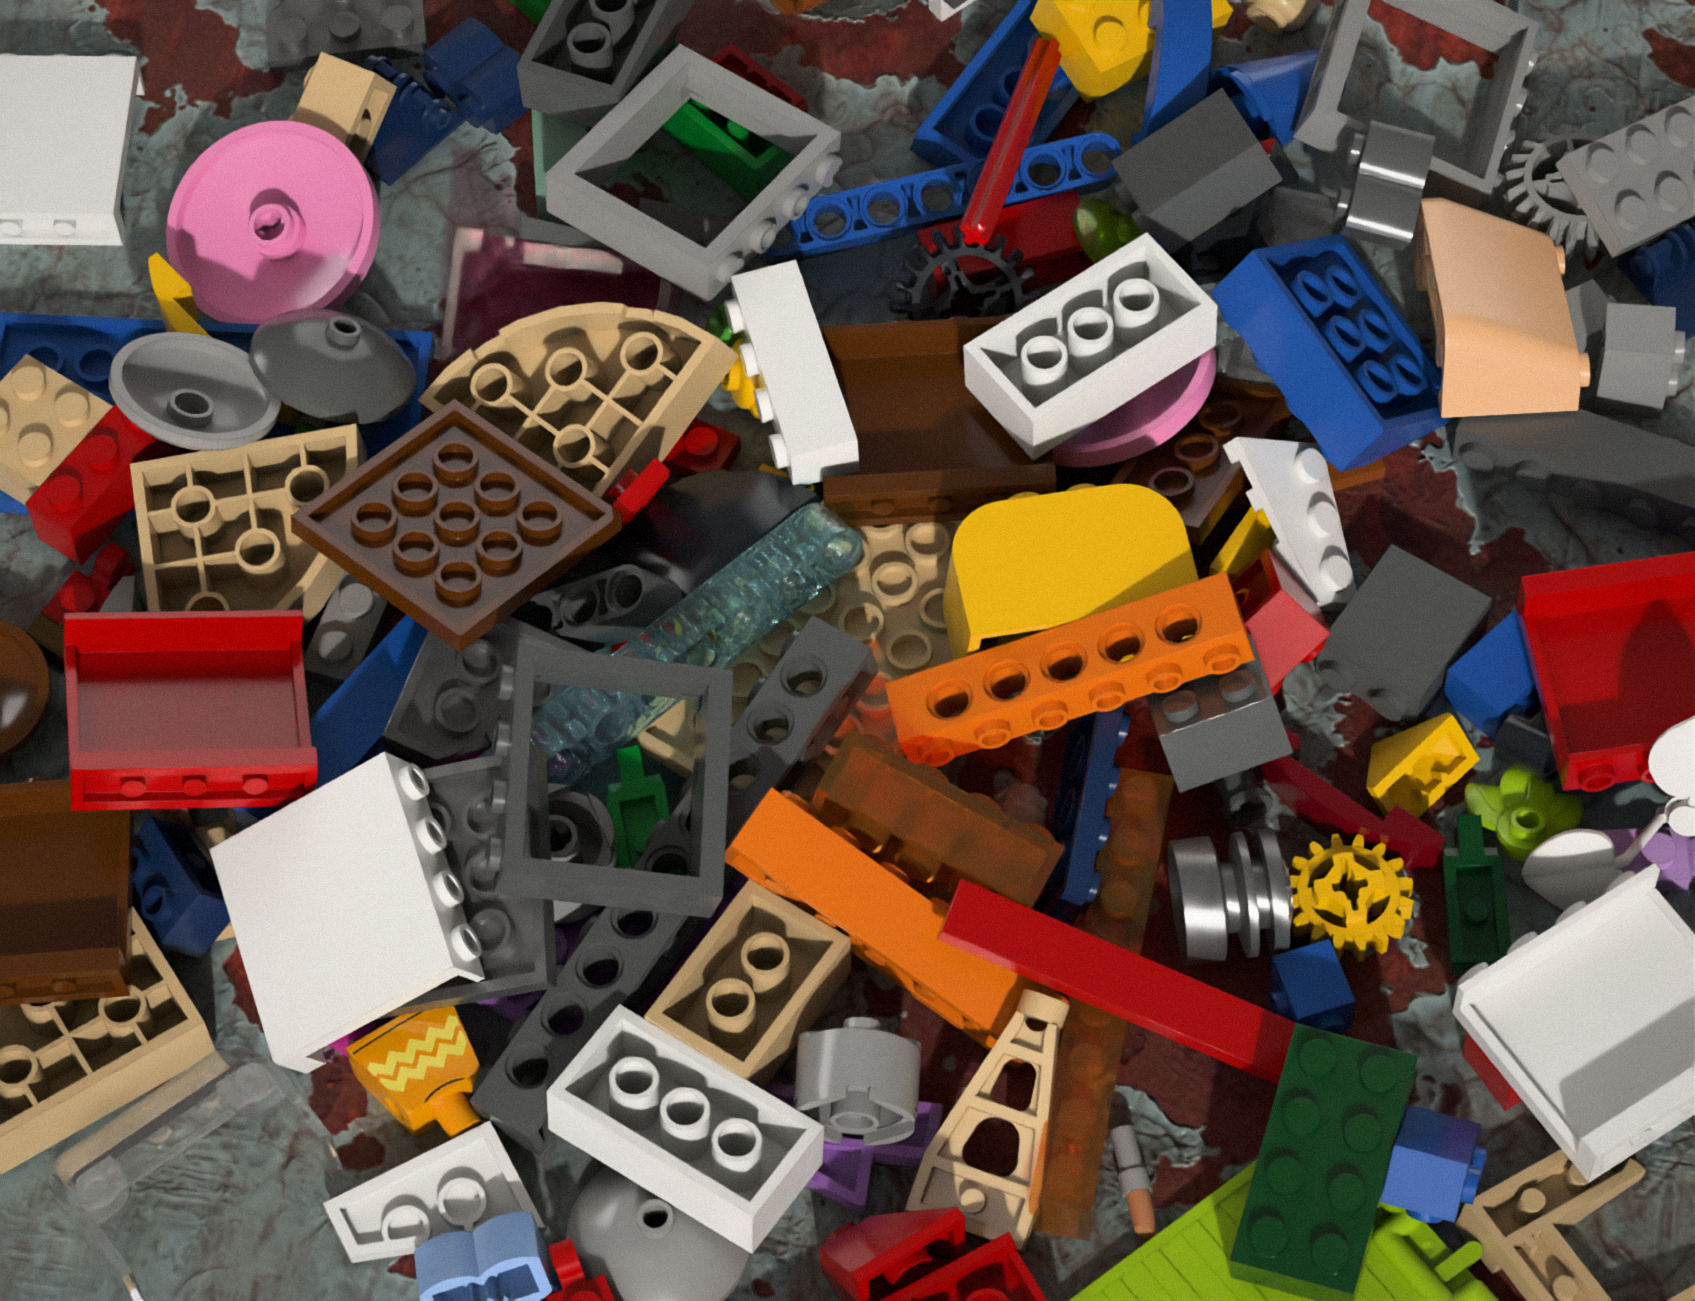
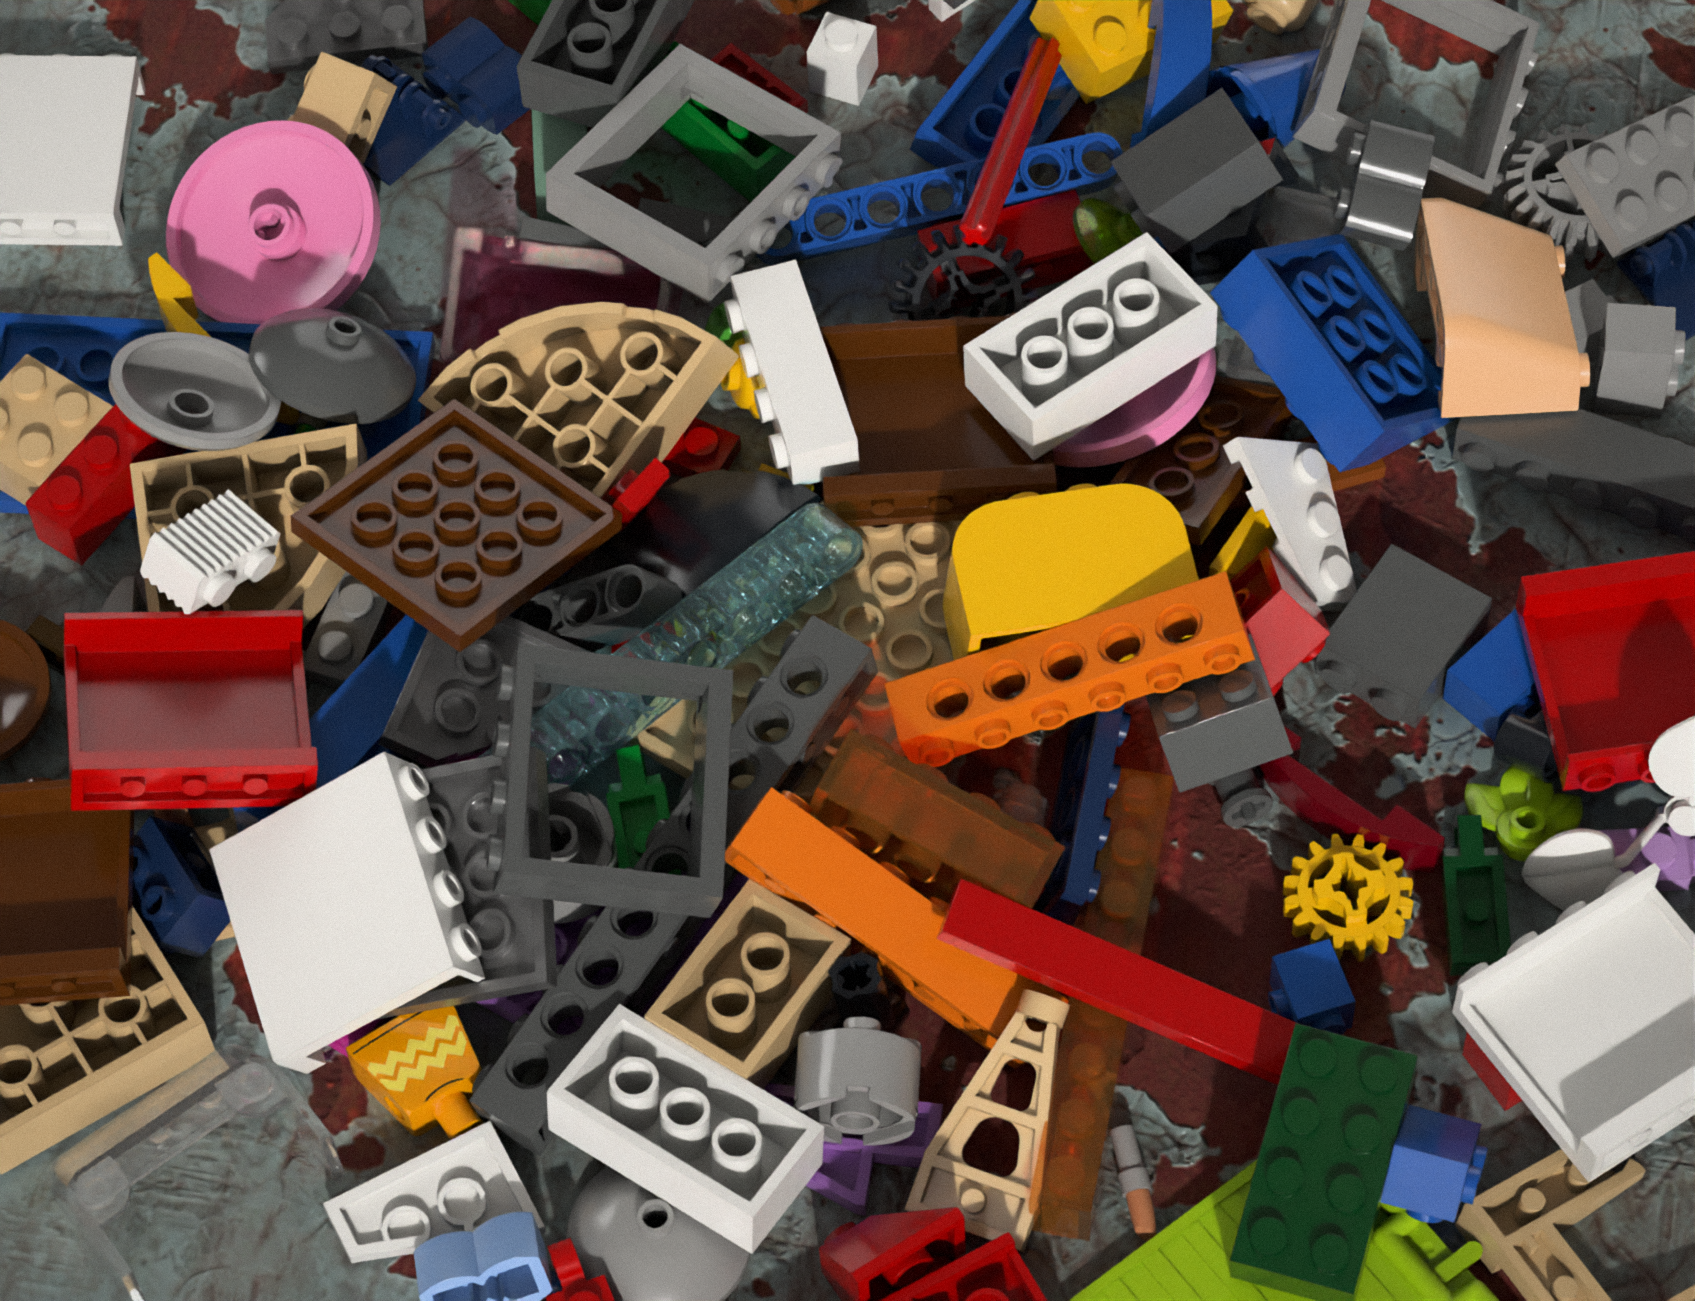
red plate [40,542,136,625] -> none
flat silver wheel [1167,828,1293,966] -> none
yellow slope [1366,713,1480,818] -> none
none -> white brick [140,490,281,614]
none -> white brick [806,12,878,106]
none -> black piece [828,951,910,1035]

